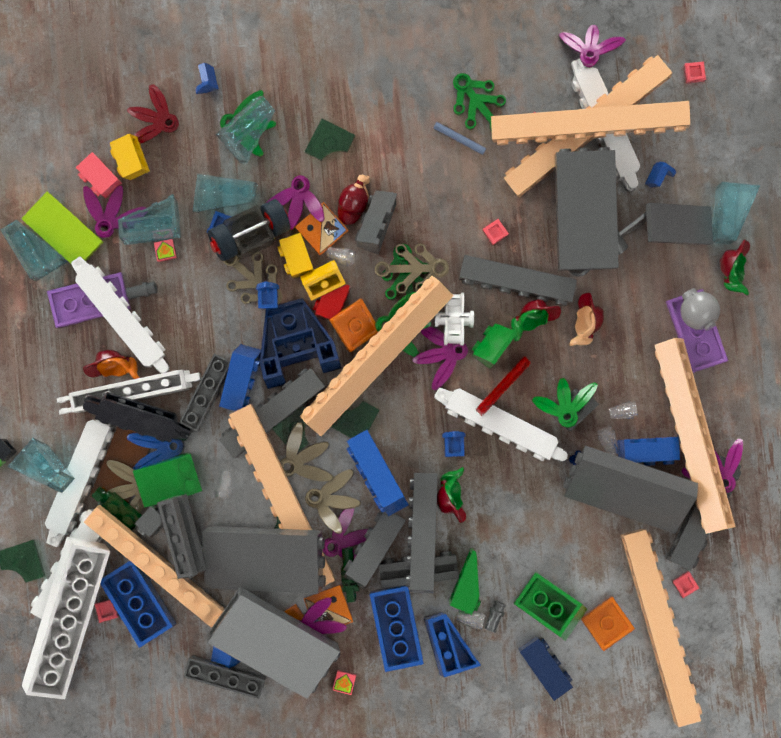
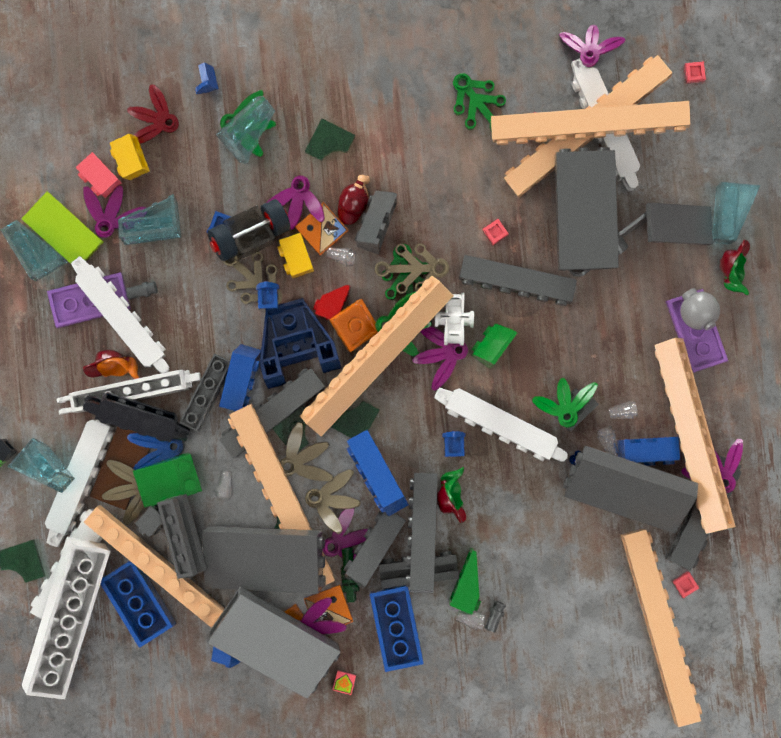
dark green hinge [92,487,142,531] -> none
coral tile [94,599,119,623] -> none
tile [154,239,177,262] -> none
dark grey brick [184,655,267,699] -> none
clear light blue wedge [192,174,257,213] -> none
yellow brick [300,260,346,301] -> none
blue wedge [423,612,481,678] -> none
sand blue bar [433,122,486,155] -> none
red axle [476,356,531,416] -> none
hair [511,299,561,342] -> none
green slope [514,572,587,641] -> none
dark blue brick [518,636,573,701] -> none
light nougat hair [569,293,604,346] -> none
orange tile [581,596,635,651] -> none
blue tile [645,162,676,188] -> none

